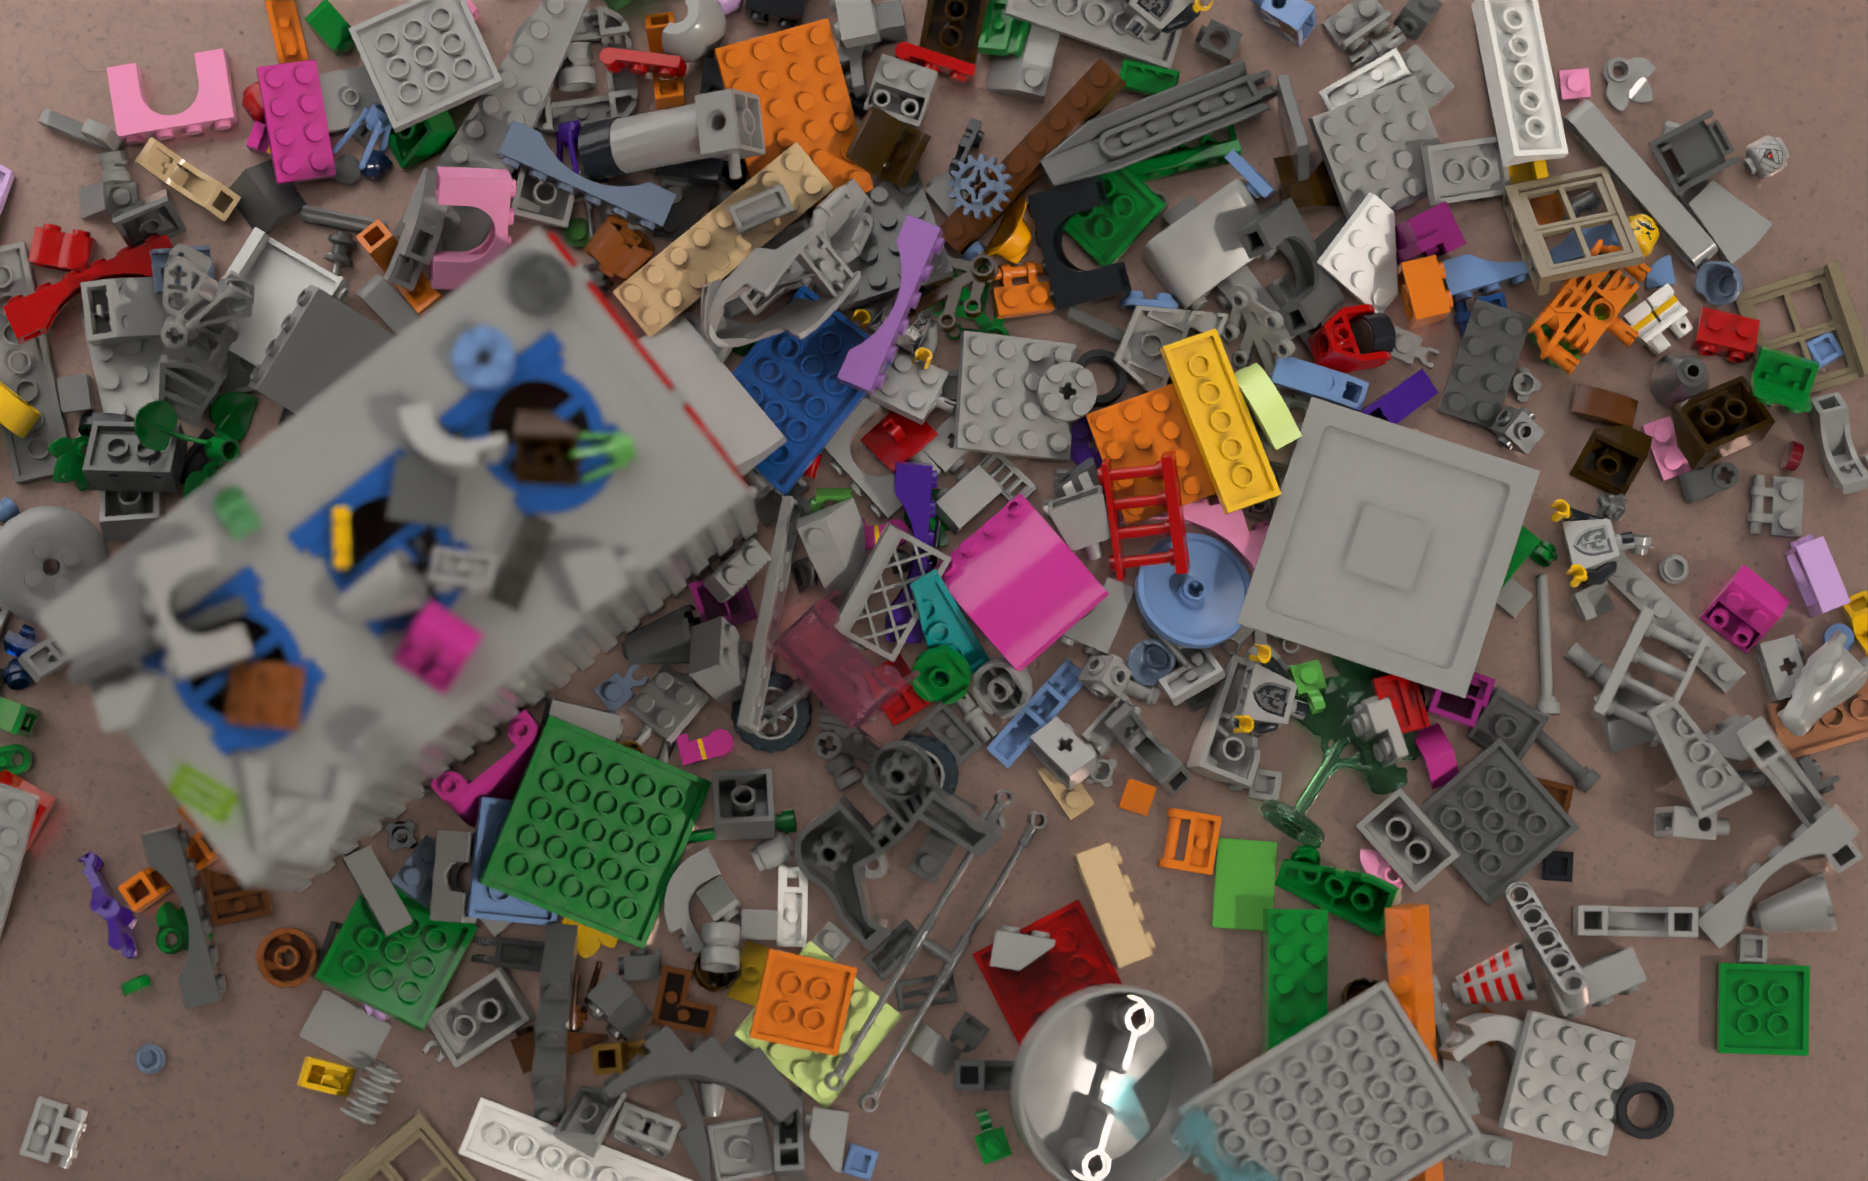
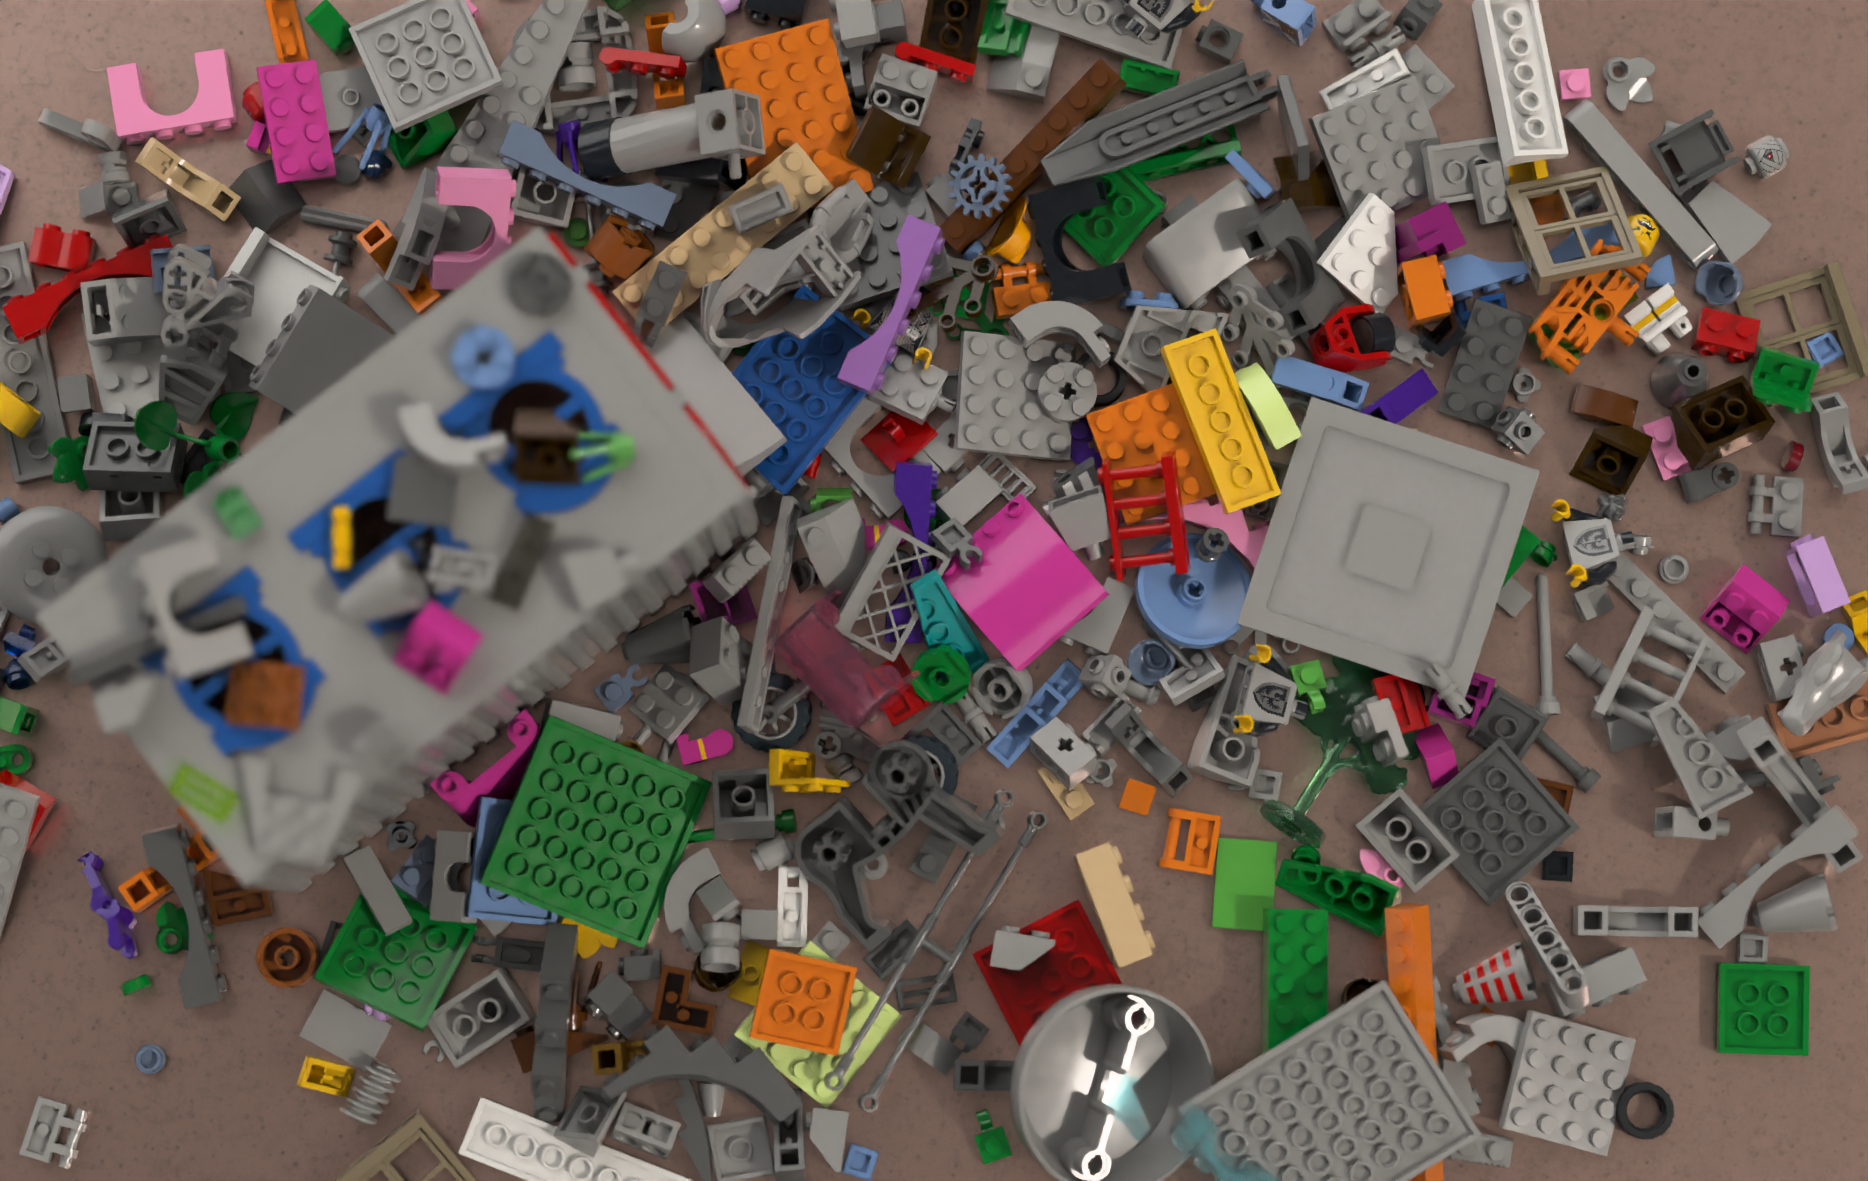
none -> dark grey hinge [631,261,688,348]
none -> yellow bracket [768,749,851,794]
none -> dark grey plate [931,517,983,570]
none -> light grey arch [1008,301,1111,369]
none -> dark grey bush [1195,528,1229,563]
none -> black bracket [1416,312,1467,357]
none -> light grey pin [1423,661,1474,720]
none -> light grey plate [1469,161,1511,225]

